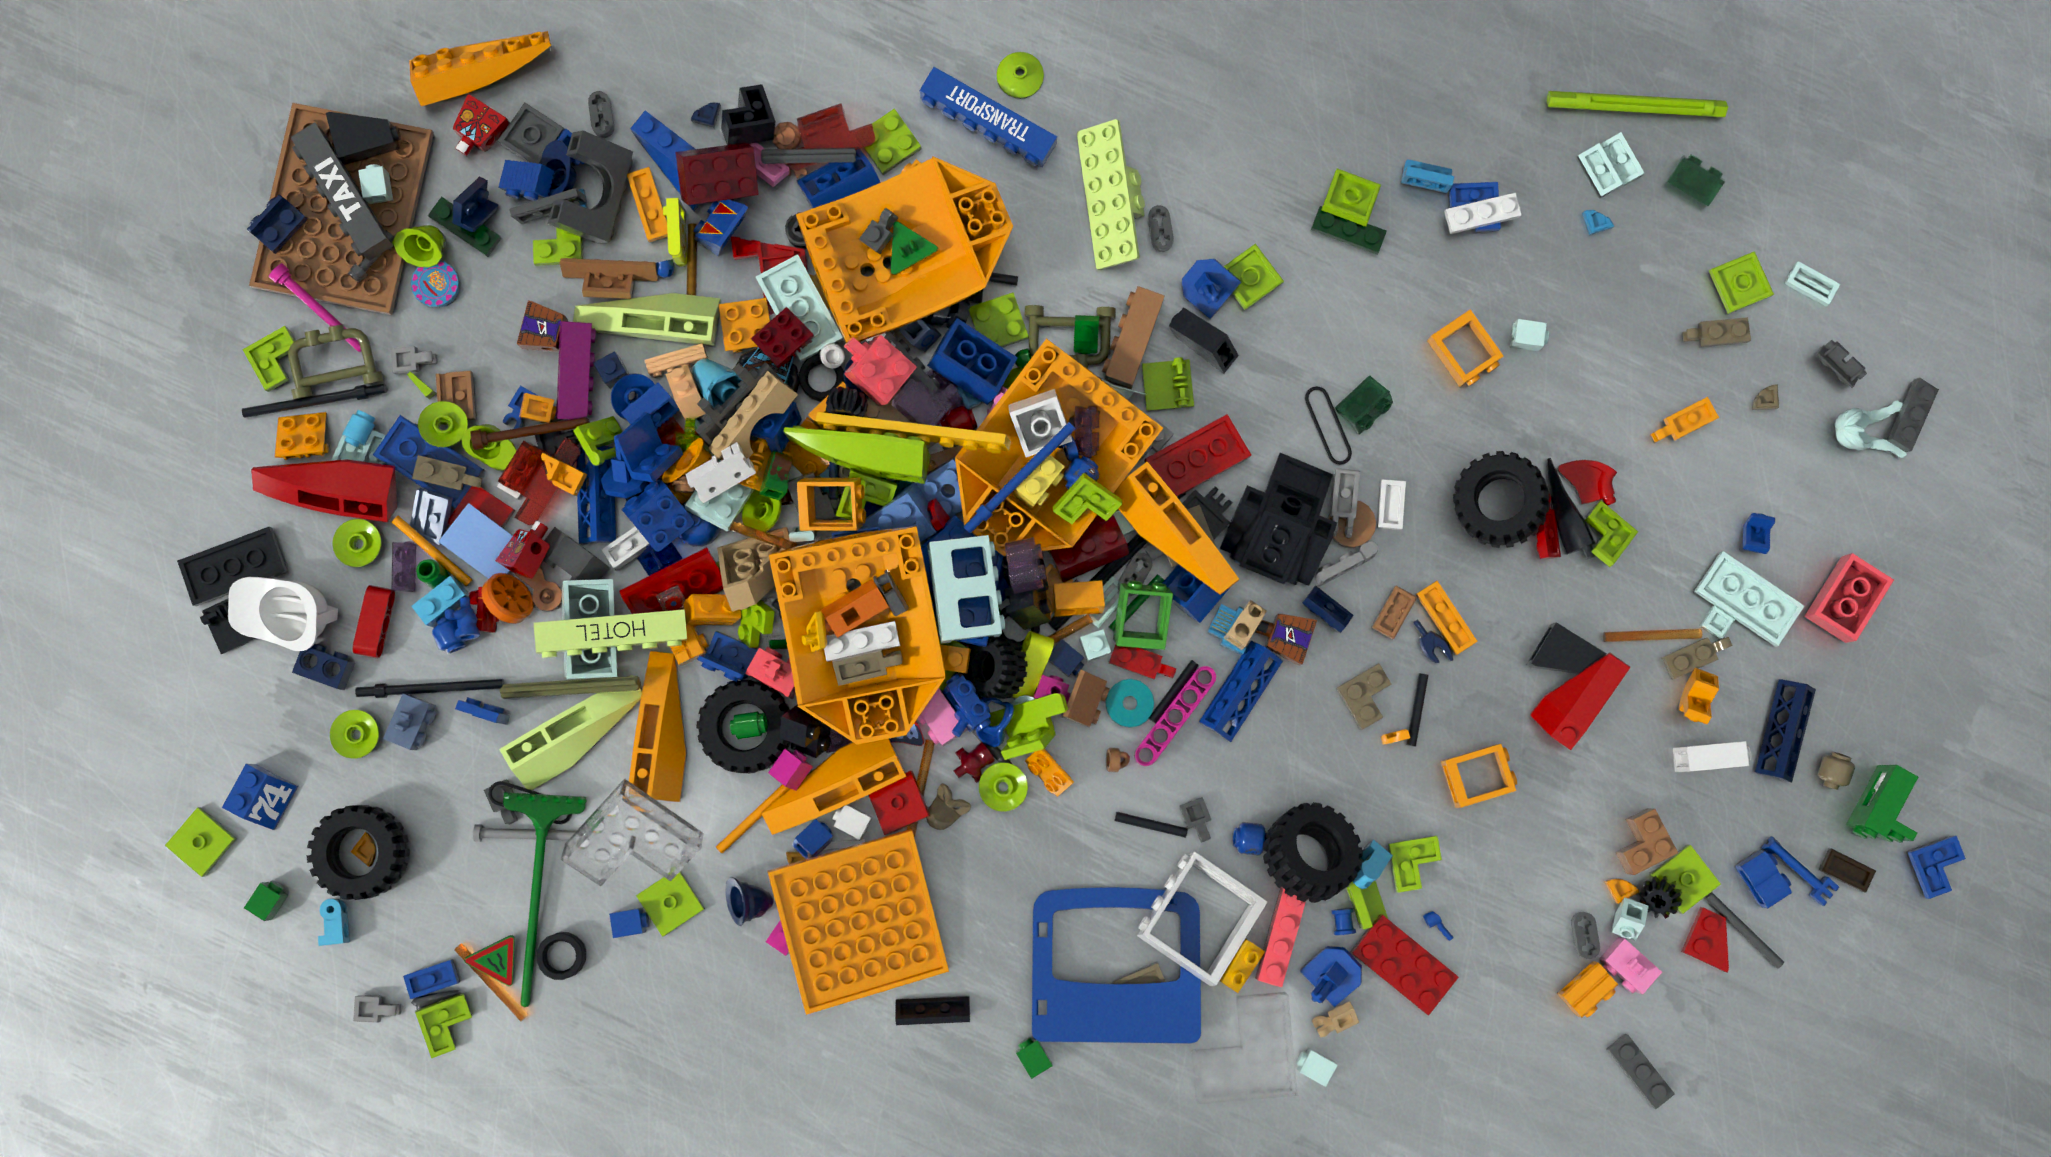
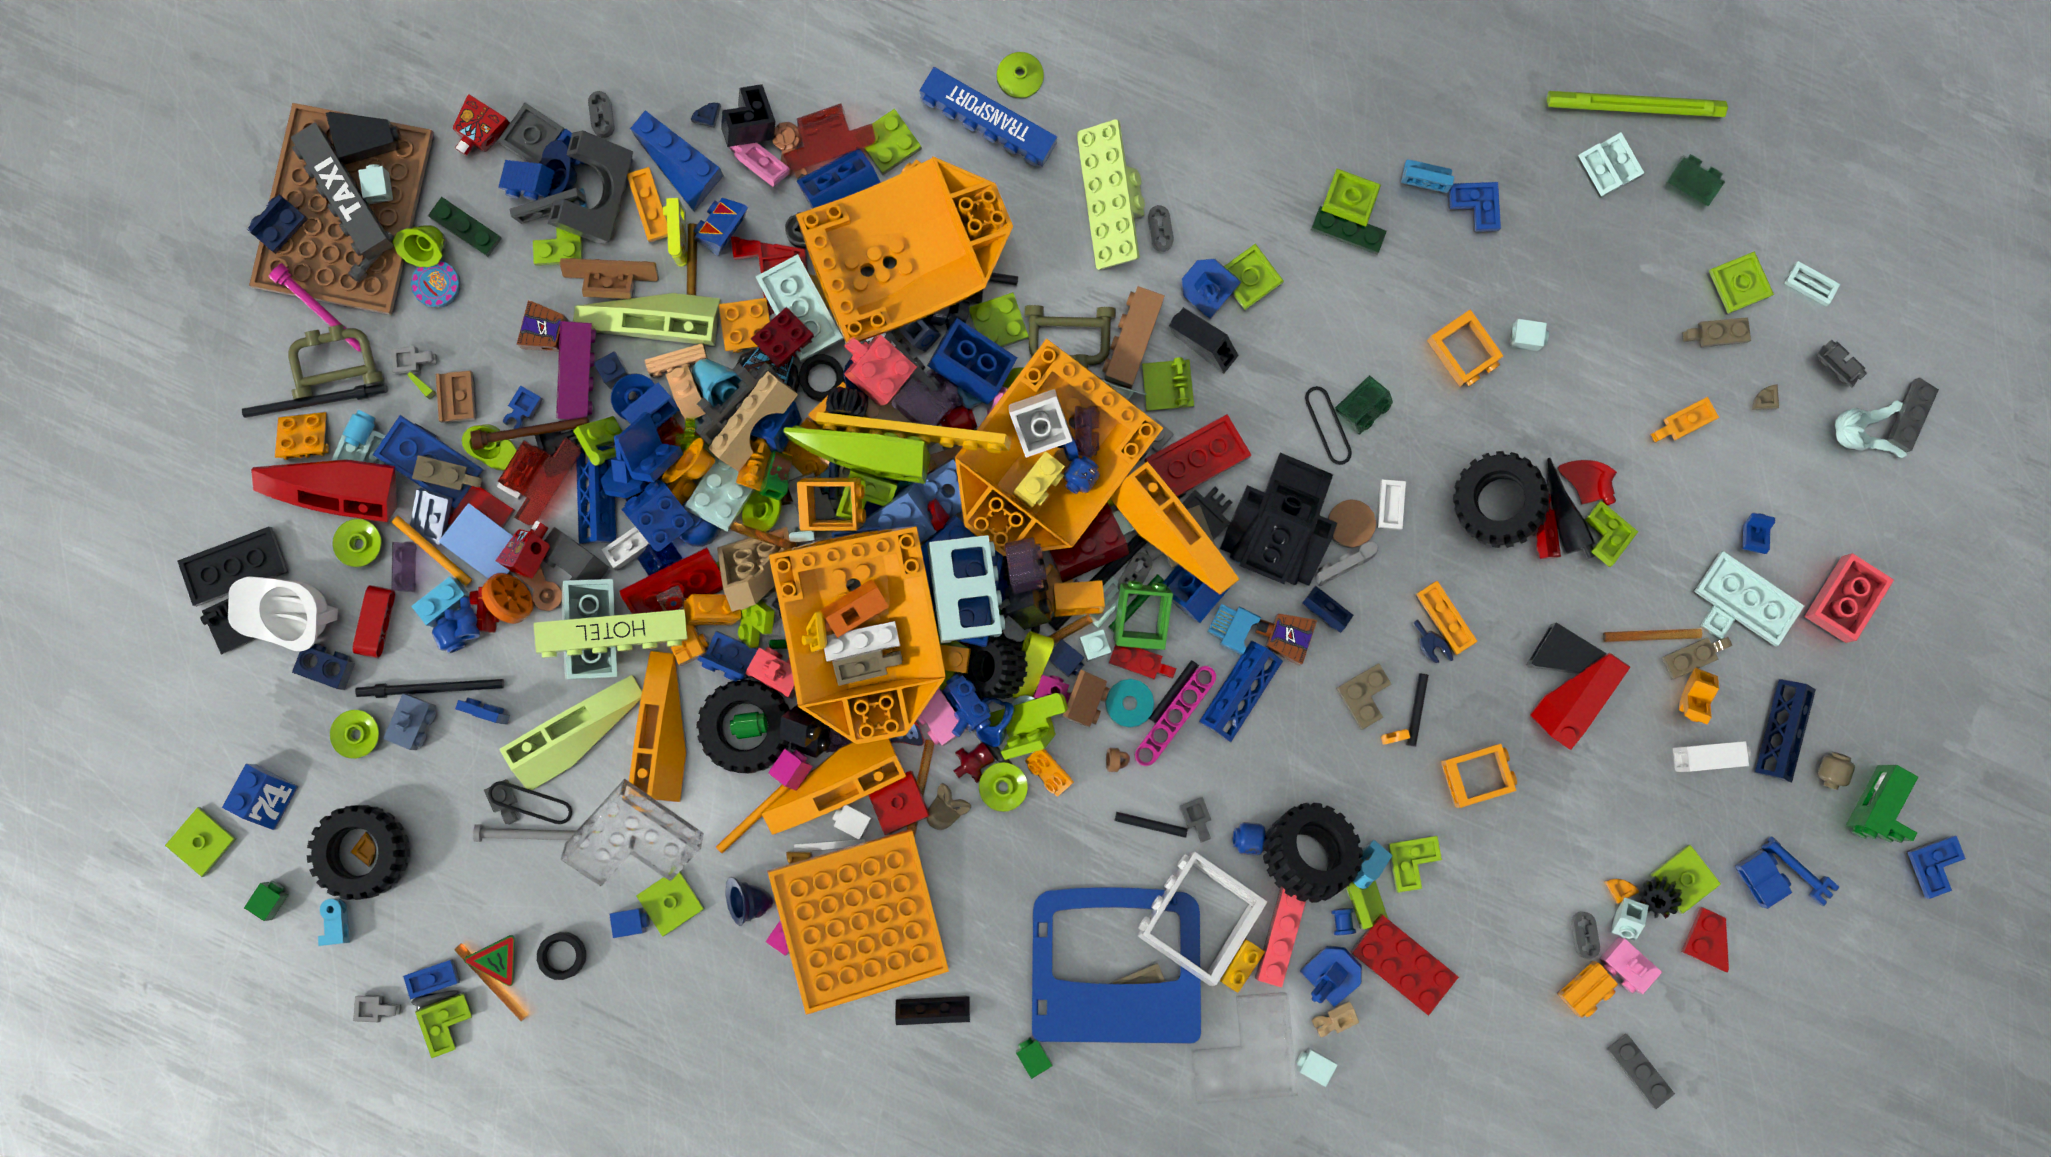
lime plate [242,326,295,392] -> none
light orange wedge [409,31,551,107] -> none
green brick [416,559,449,589] -> none
lime dish [418,401,468,447] -> none
dark blue bracket [452,176,498,232] -> none
olive axle [500,676,641,699] -> none
green piece [503,792,587,1007] -> none
light orange bracket [519,393,556,424] -> none
light orange slope [541,453,588,496] -> none
blue hinge [656,259,674,278] -> none
medium nougat plate [672,476,694,493] -> none
dark red brick [675,142,759,205] -> none
white piece [685,442,756,503] -> none
dark grey axle [761,148,856,164] -> none
blue brick [792,819,833,859] -> none
white tile [820,343,845,368] -> none
dark grey plate [859,208,898,254] -> none
dark grey bar [873,570,909,616] -> none
green piece [891,221,938,275] -> none
blue bar [963,422,1076,533] -> none
green hinge [1015,348,1032,368] -> none
lime plate [1053,473,1122,524] -> none
green bracket [1074,315,1099,354] -> none
tan leg [1224,600,1267,650] -> none
light grey hinge [1330,468,1360,538] -> none
medium nougat plate [1372,585,1417,640] -> none
blue hand [1423,911,1453,941] -> none
white plate [1444,193,1521,234] -> none
dark azure tile [1582,210,1614,235] -> none
medium nougat brick [1615,808,1678,875] -> none
dark grey bar [1705,892,1784,969] -> none
dark brown tile [1819,848,1876,893] -> none

